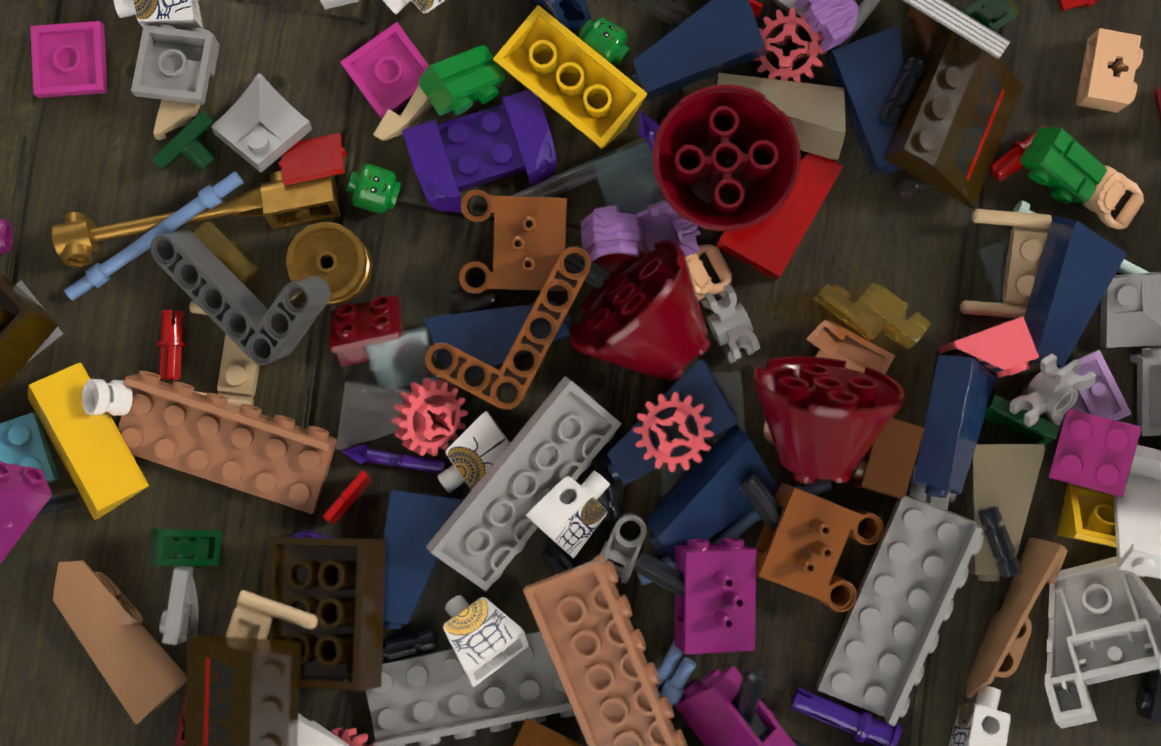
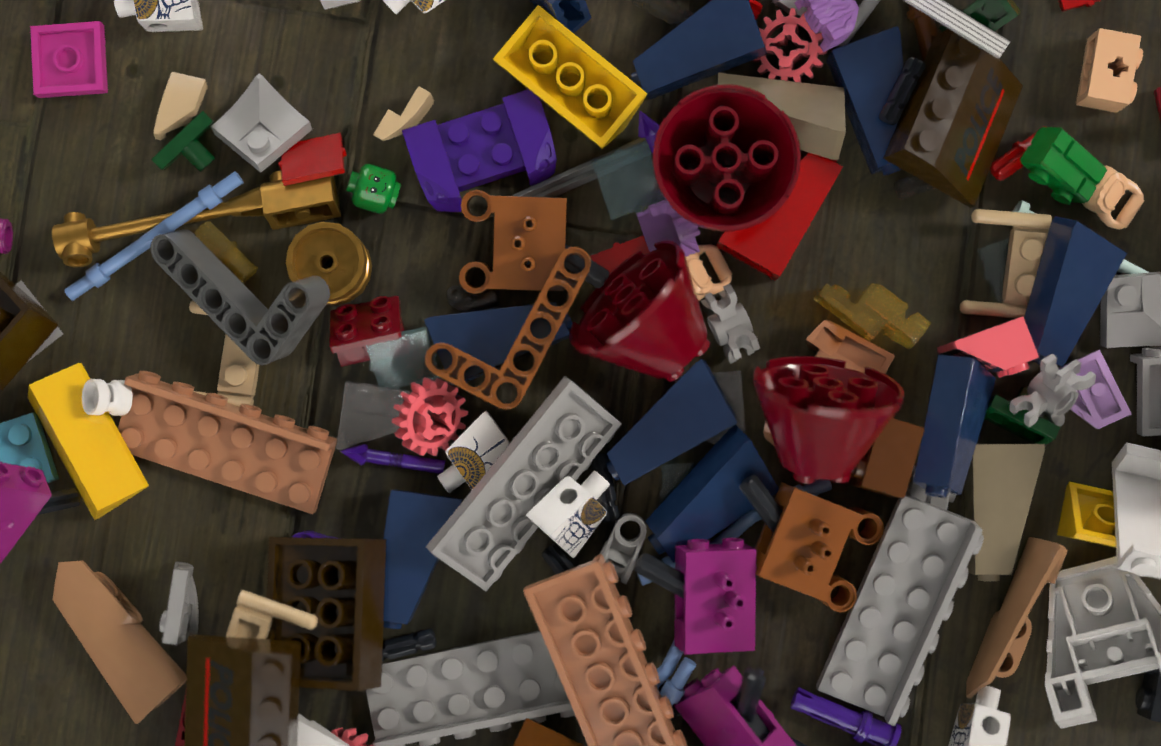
light grey plate [131,23,220,105] -> none
dark green tile [148,528,222,566] -> none
red axle [157,310,186,381] -> none
red piece [323,470,372,525] -> none
dark pink plate [340,22,429,120] -> none
green brick [419,45,505,115] -> none
white torso [443,595,529,687] -> none
green head [578,17,630,66] -> none
medium lavender hair [581,205,644,265] -> none
coral gear [634,392,715,472] -> none
black axle [978,506,1021,578] -> none
dark pink plate [1049,409,1142,497] -> none

